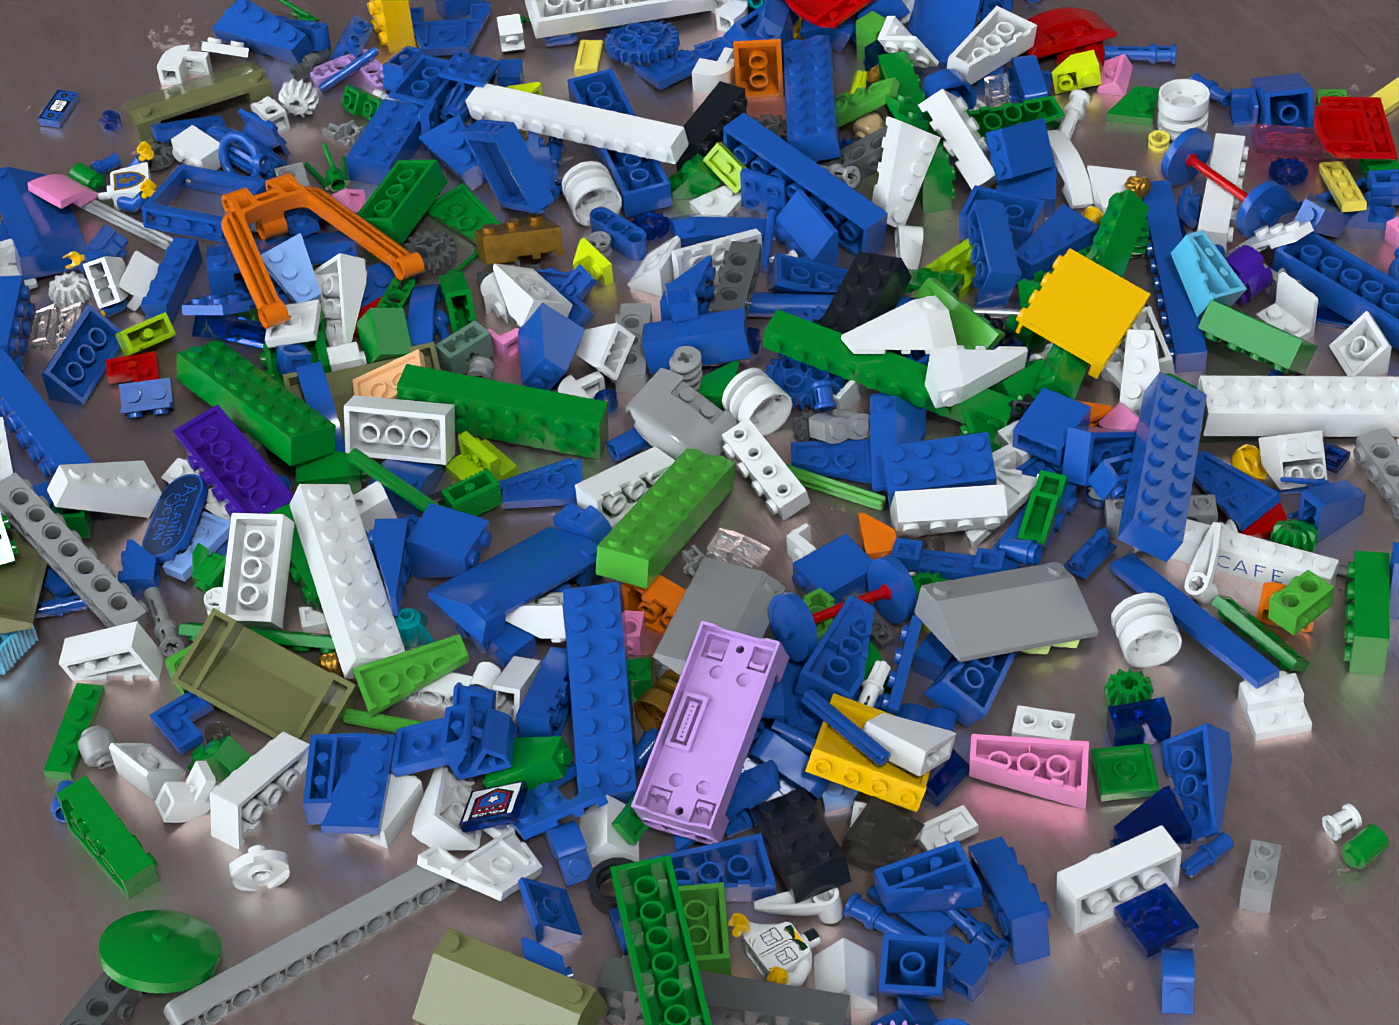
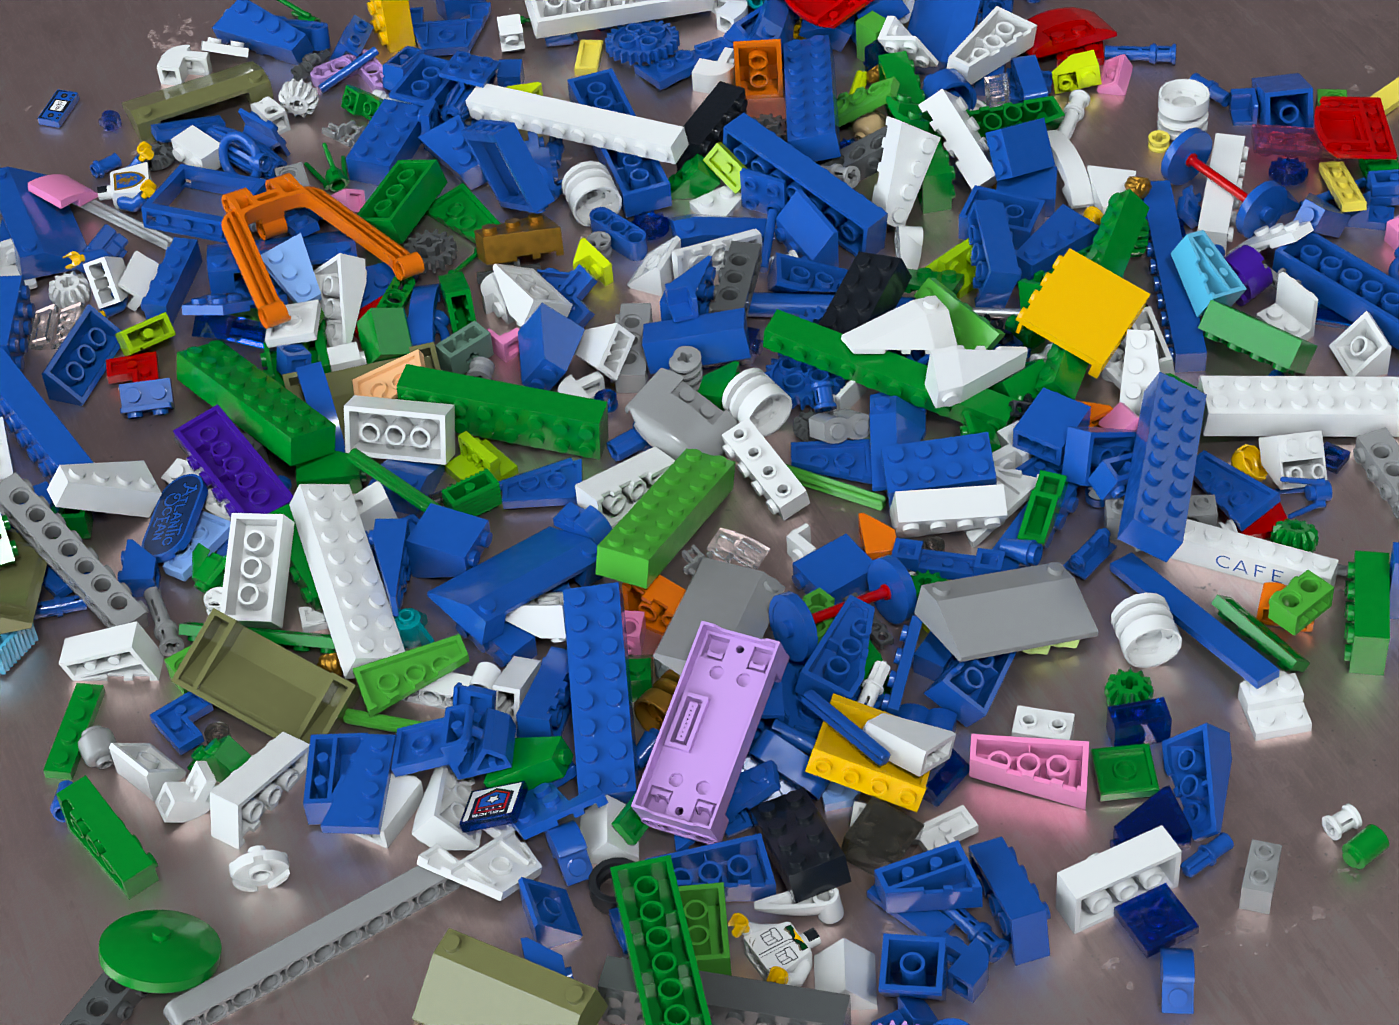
green brick [68,163,106,193] -> none
blue pin [843,892,924,936] -> none
green wing [1107,86,1159,126] -> none
white piece [1184,522,1222,605] -> none
blue slope [1298,480,1366,543] -> none

